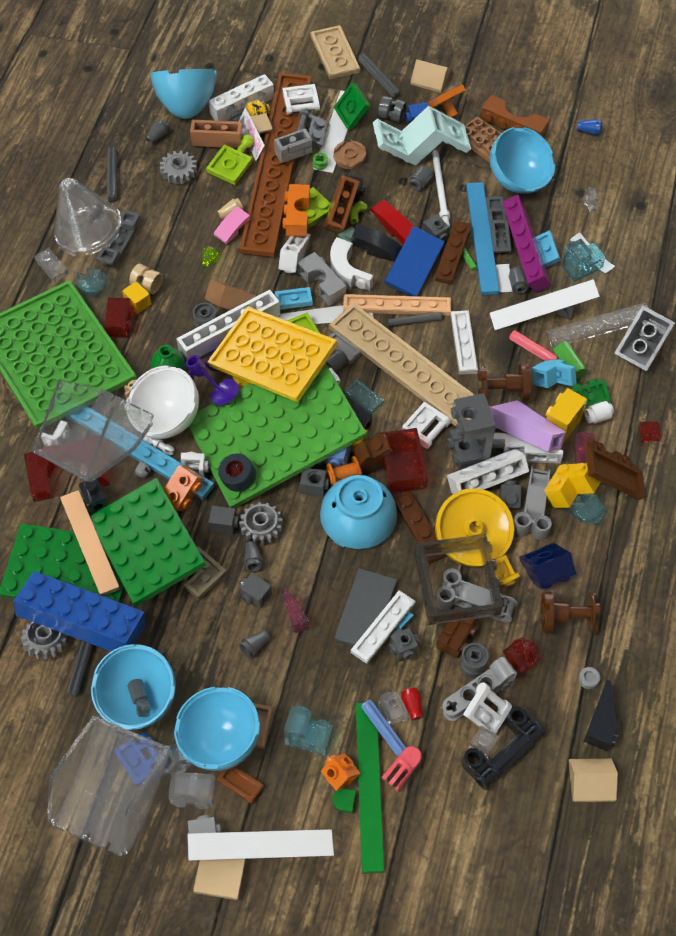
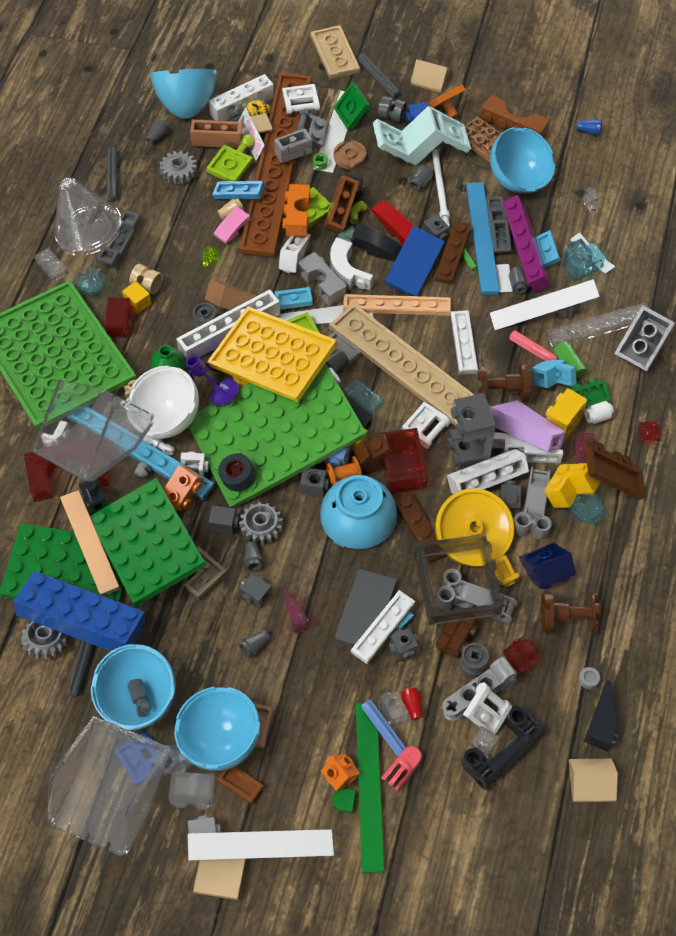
clear light blue brick [284,706,333,756] -> none
dark grey bar [388,313,442,326] -> none
none -> dark azure plate [212,181,265,199]

